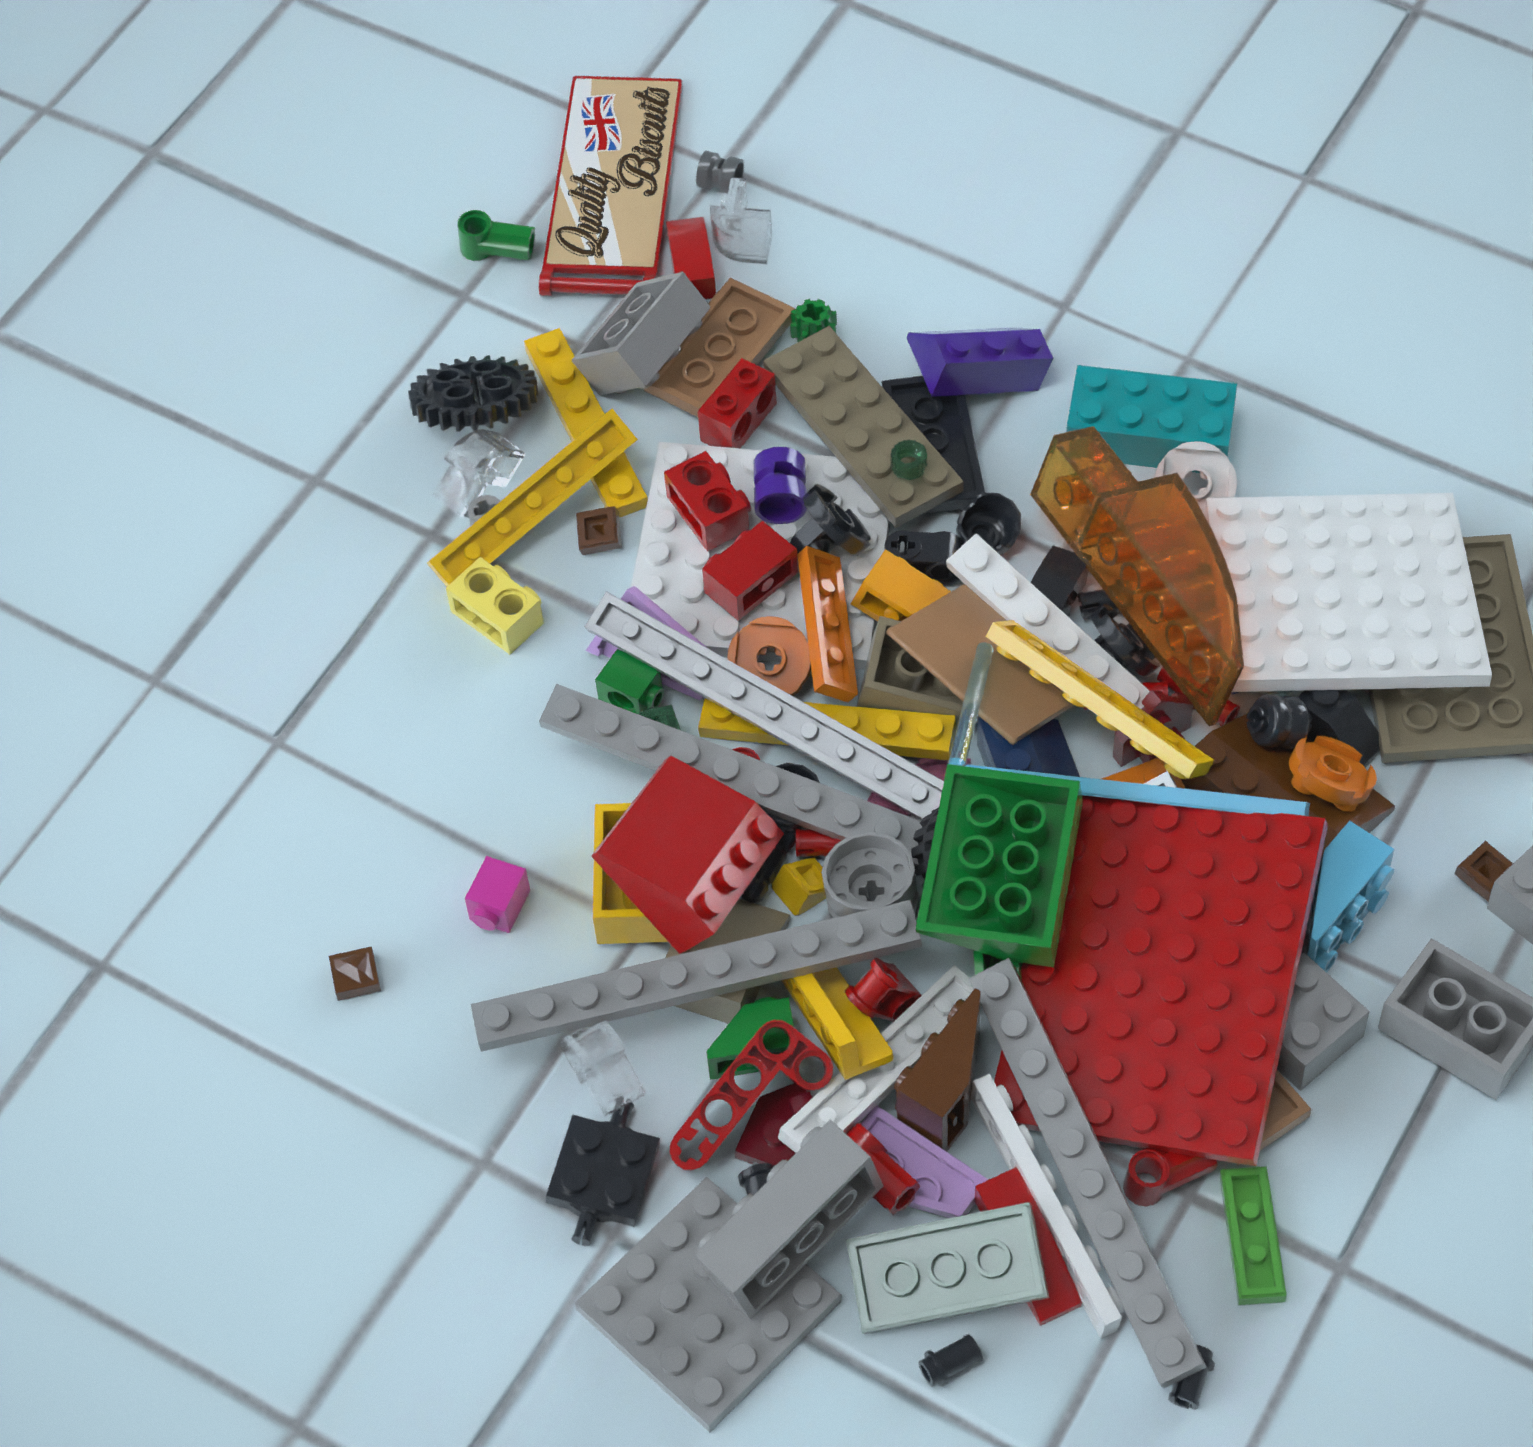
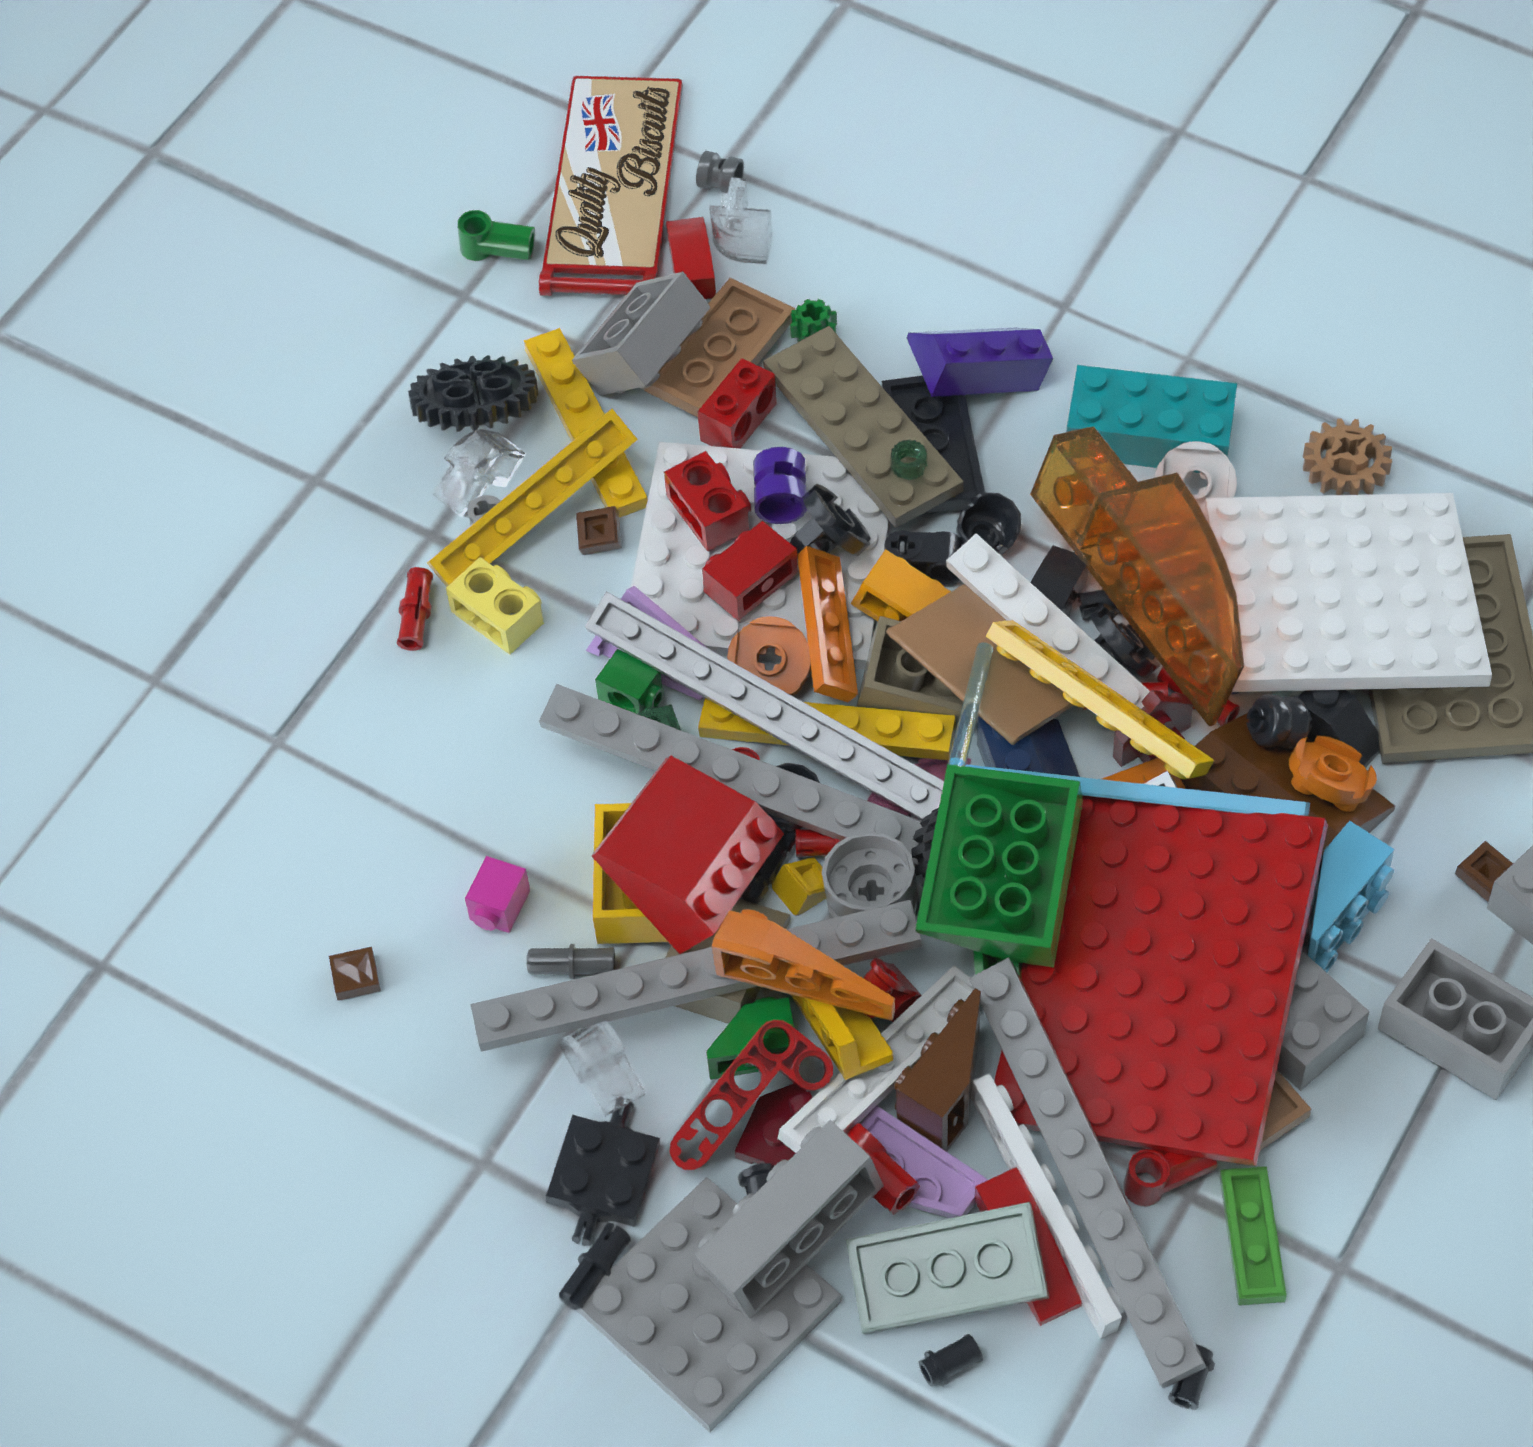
none -> red pin [397,567,433,651]
none -> dark grey axle [526,944,615,979]
none -> black axle [559,1223,631,1310]
none -> orange wedge [711,909,895,1020]
none -> medium nougat gear [1303,418,1392,495]

